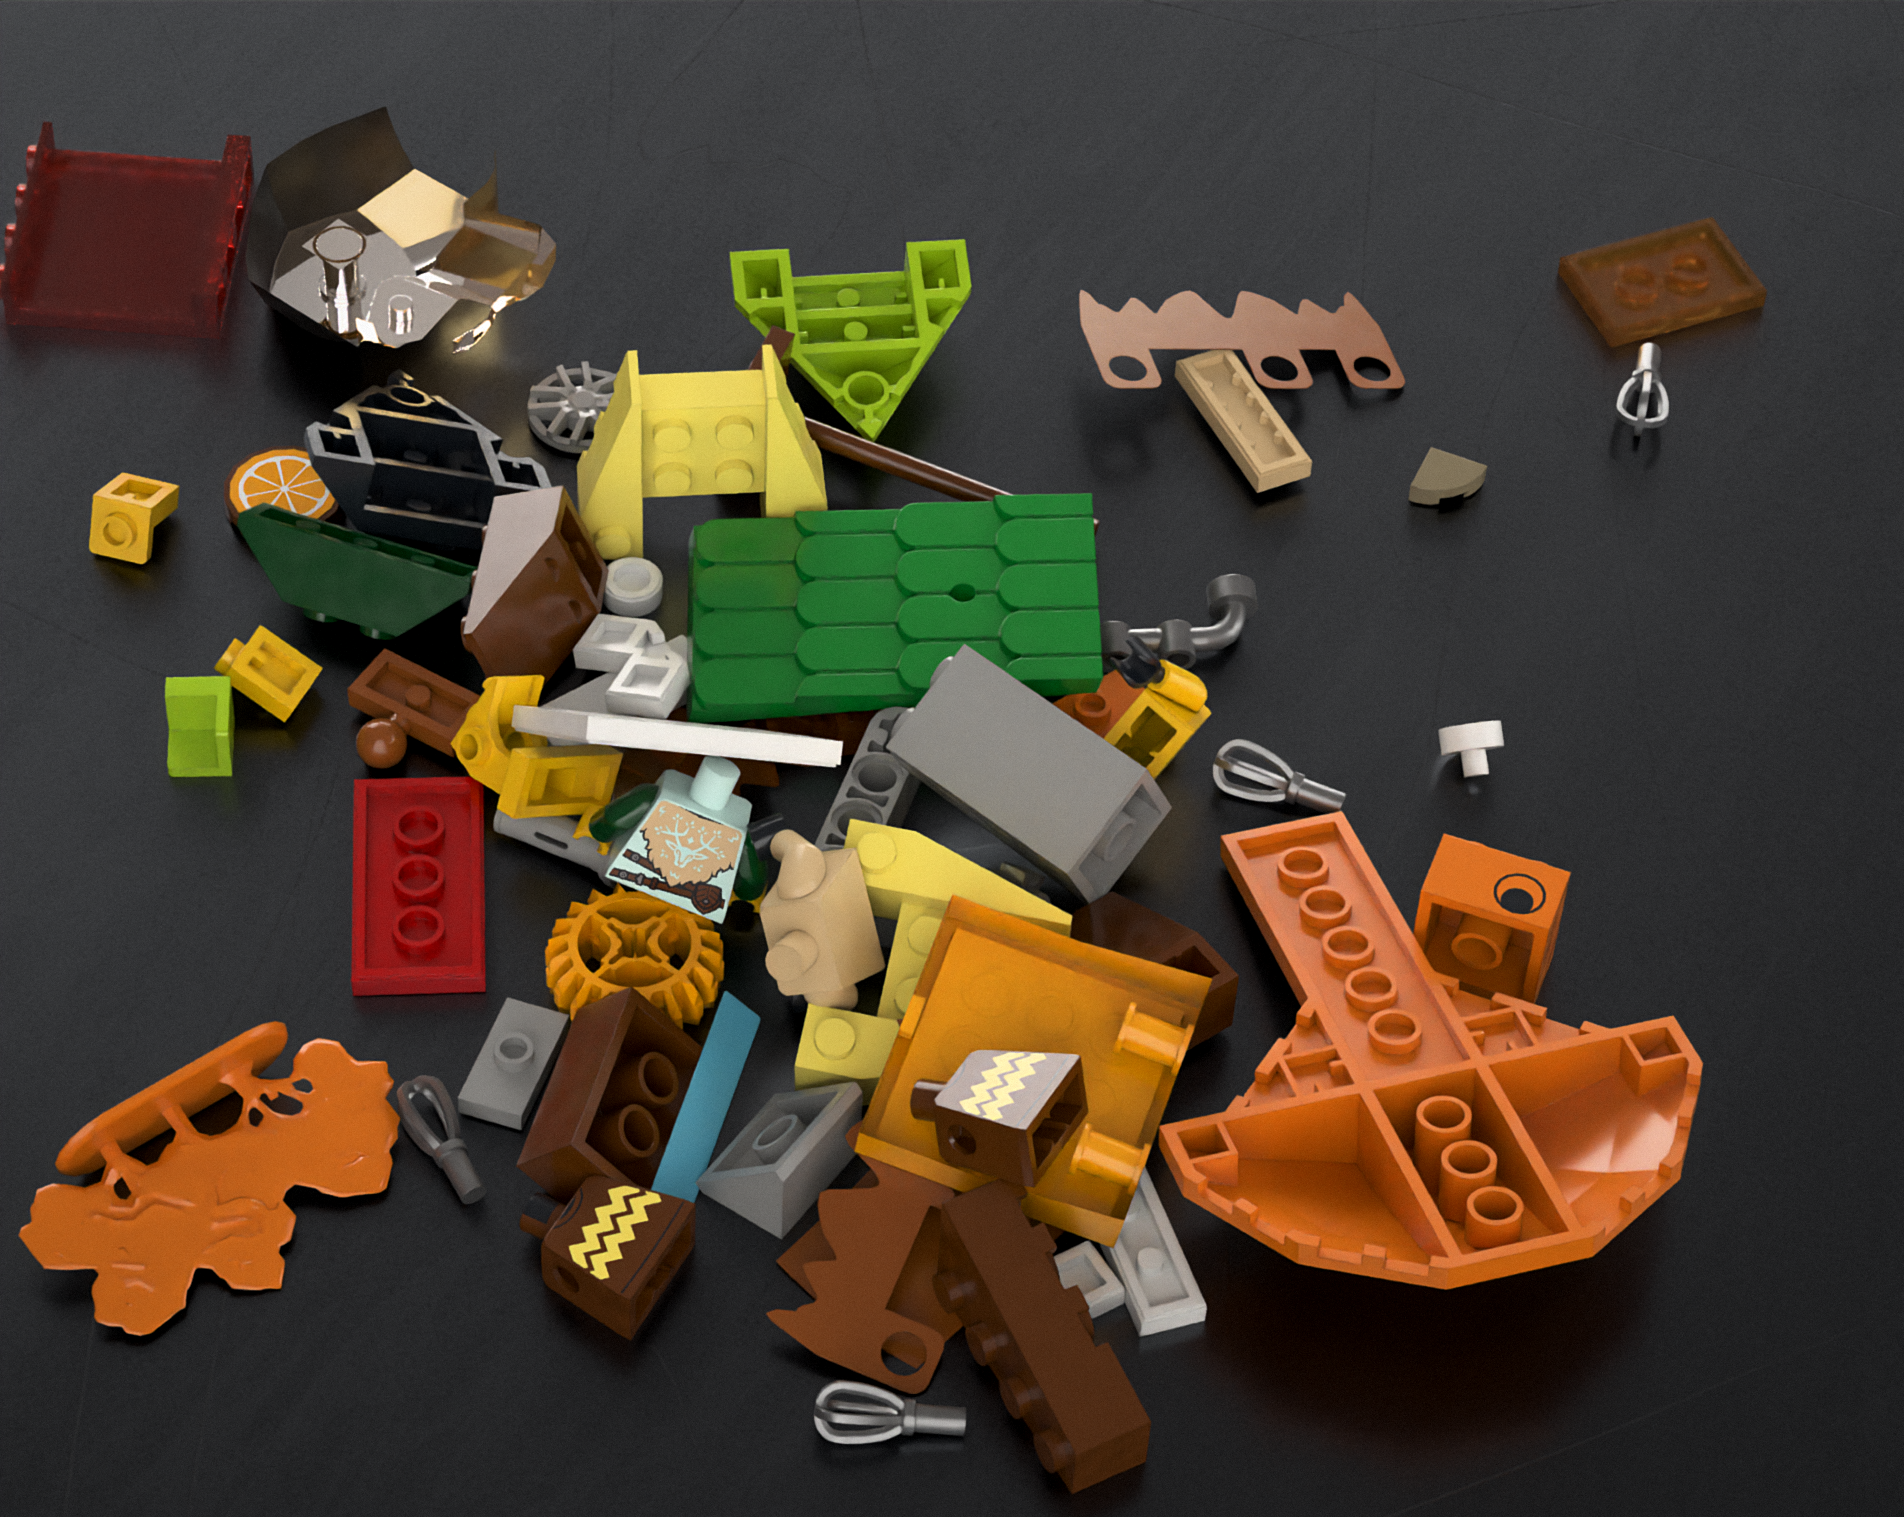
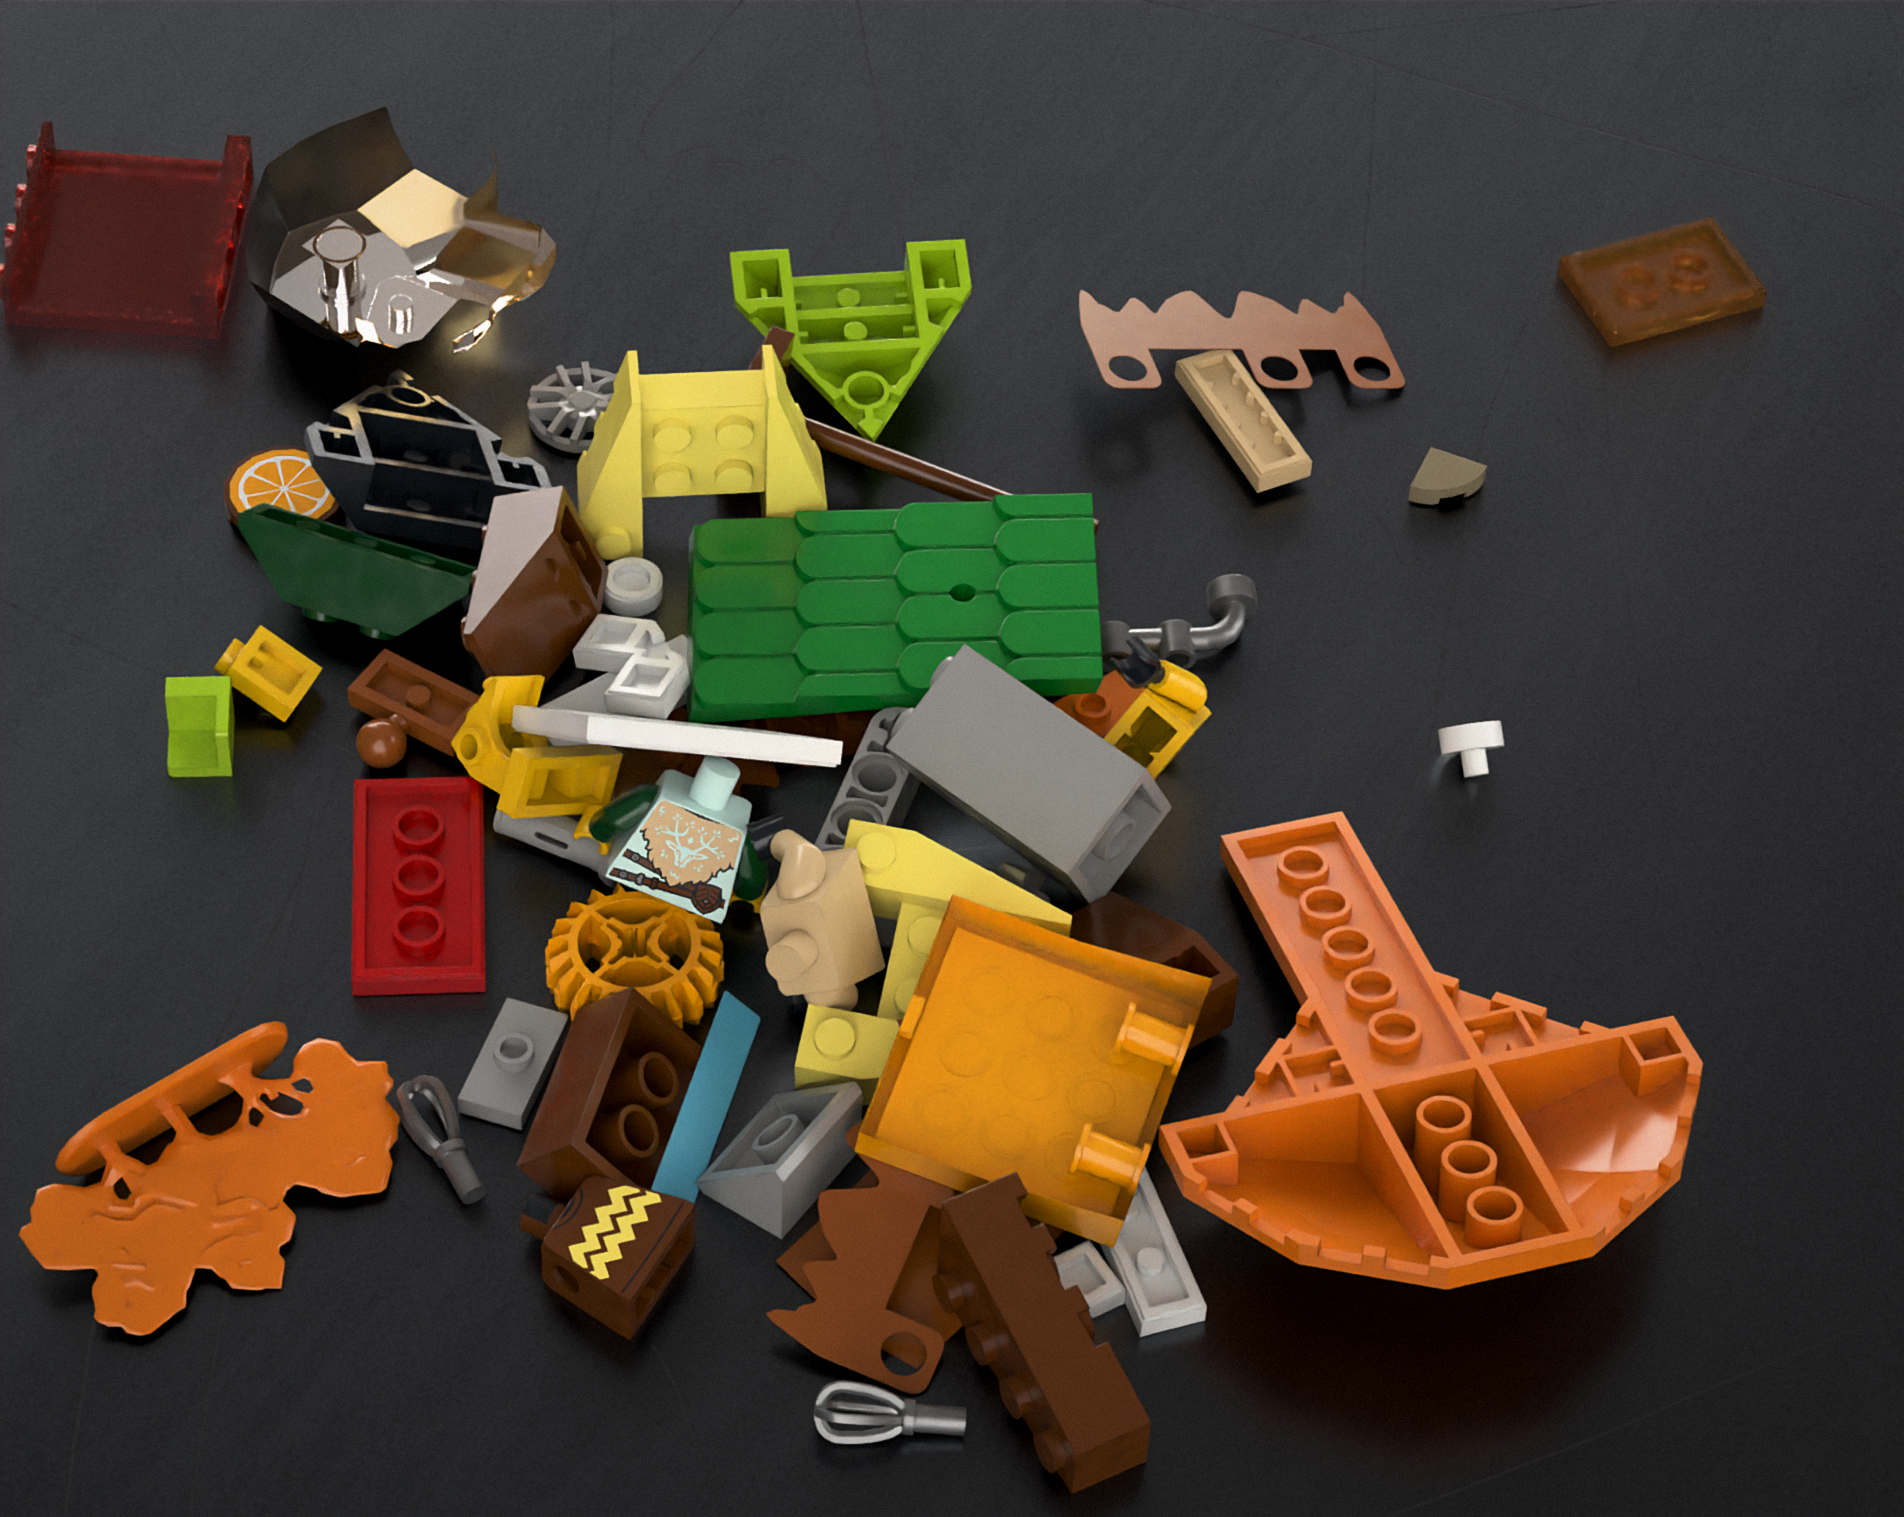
yellow bracket [89,472,180,564] -> none
reddish brown torso [910,1050,1089,1188] -> none
flat silver piece [1213,739,1347,814] -> none
orange brick [1413,834,1571,1004] -> none
flat silver piece [1616,343,1669,437] -> none

